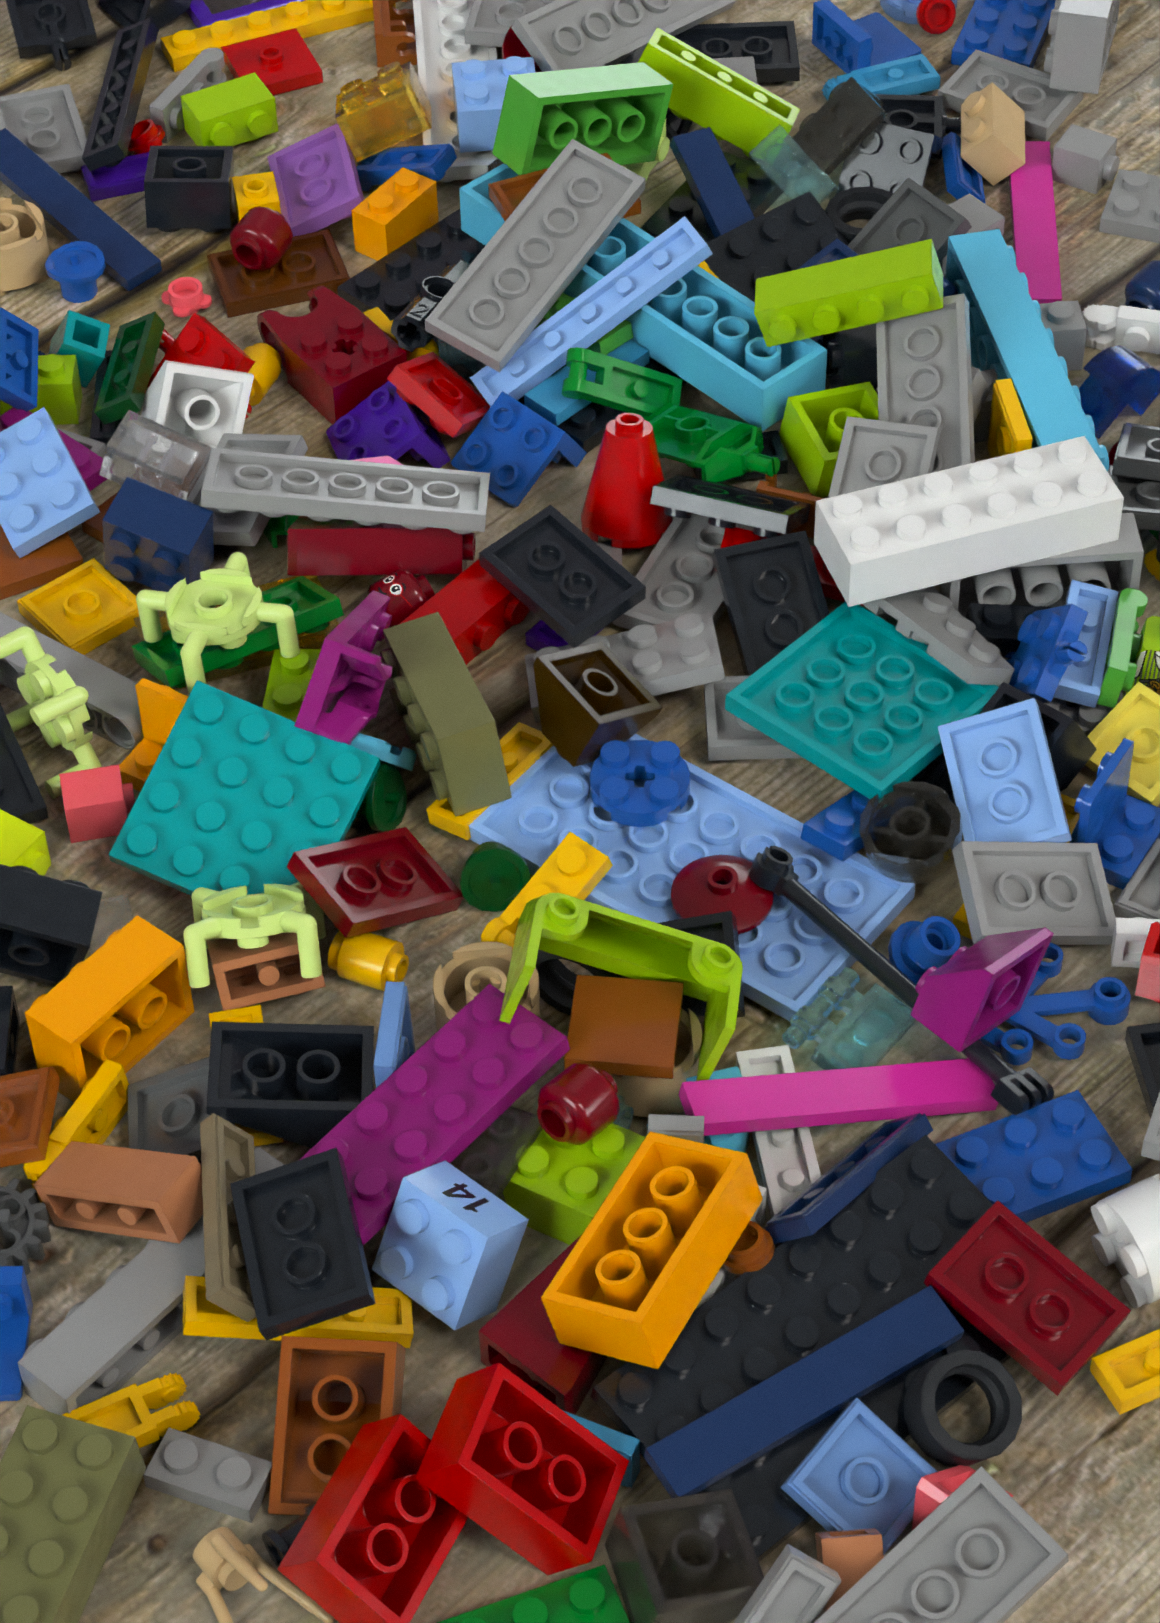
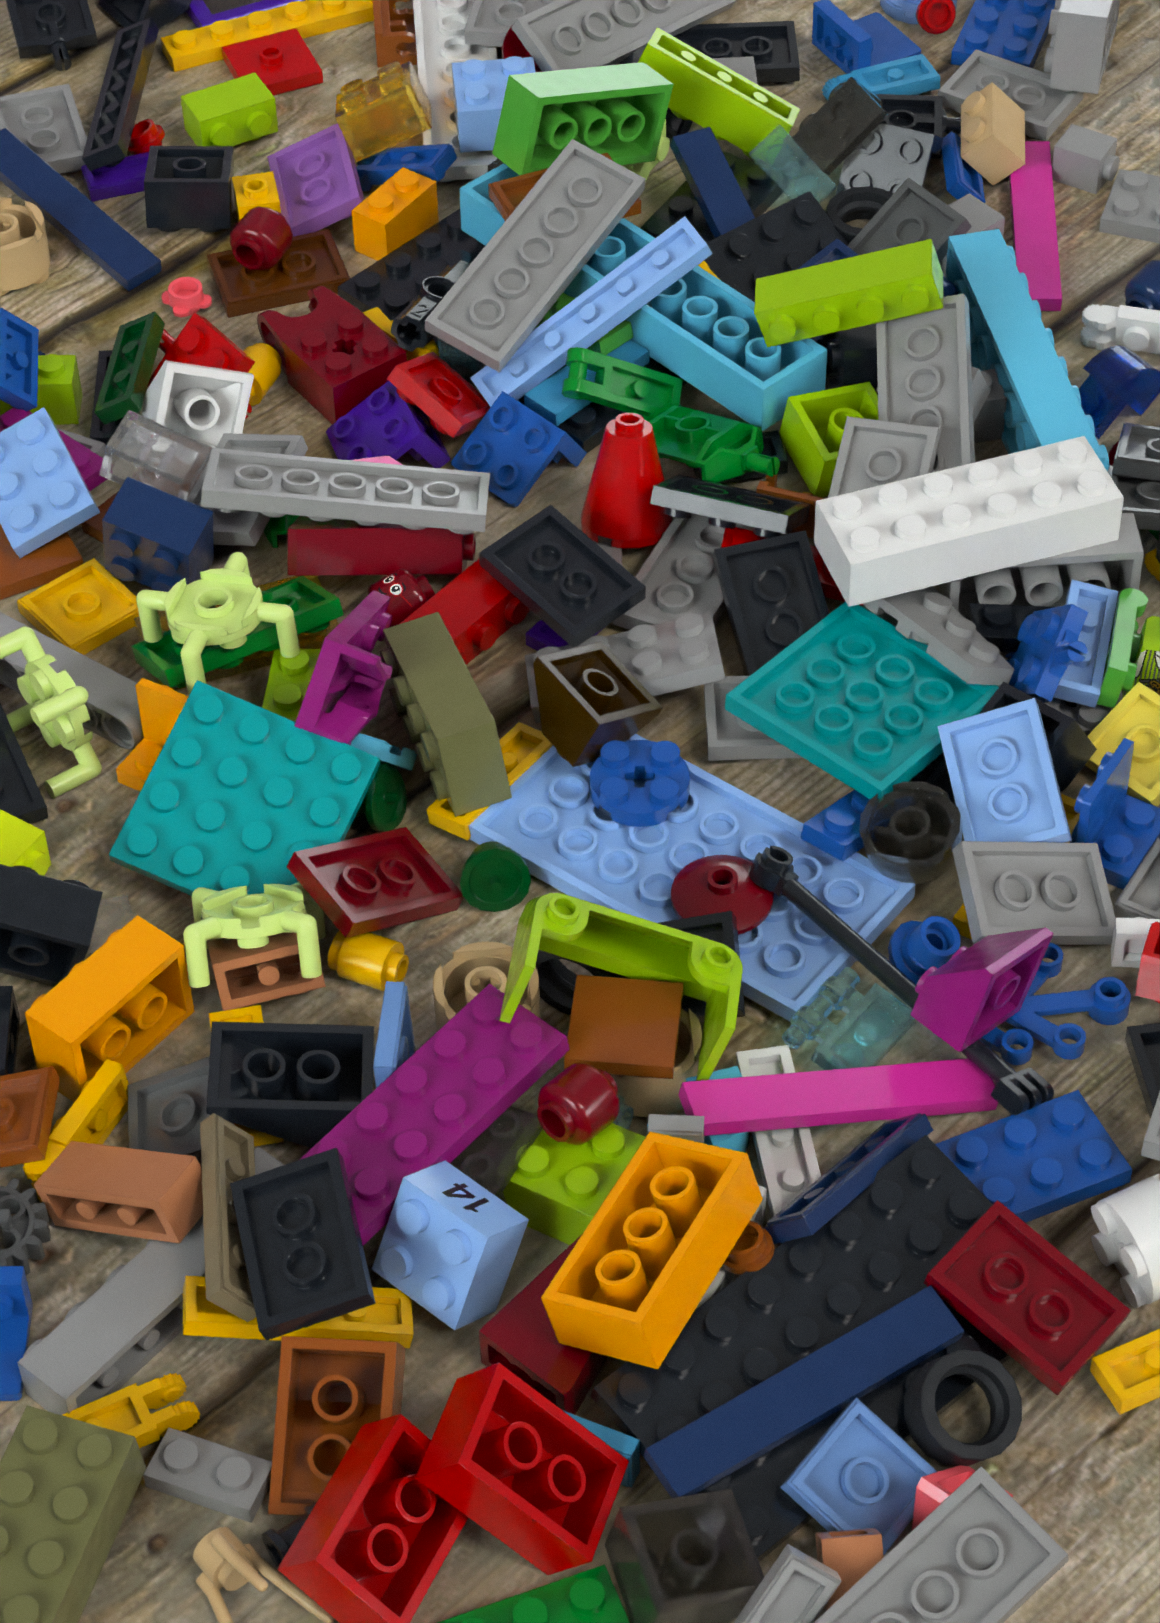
blue piece [45,241,106,303] -> none
teal brick [48,310,110,388] -> none
coral brick [59,764,135,843] -> none
light grey plate [149,48,227,144] -> none
yellow plate [481,832,613,951] -> none
yellow tile [988,378,1033,458] -> none
light grey brick [1039,300,1087,371] -> none

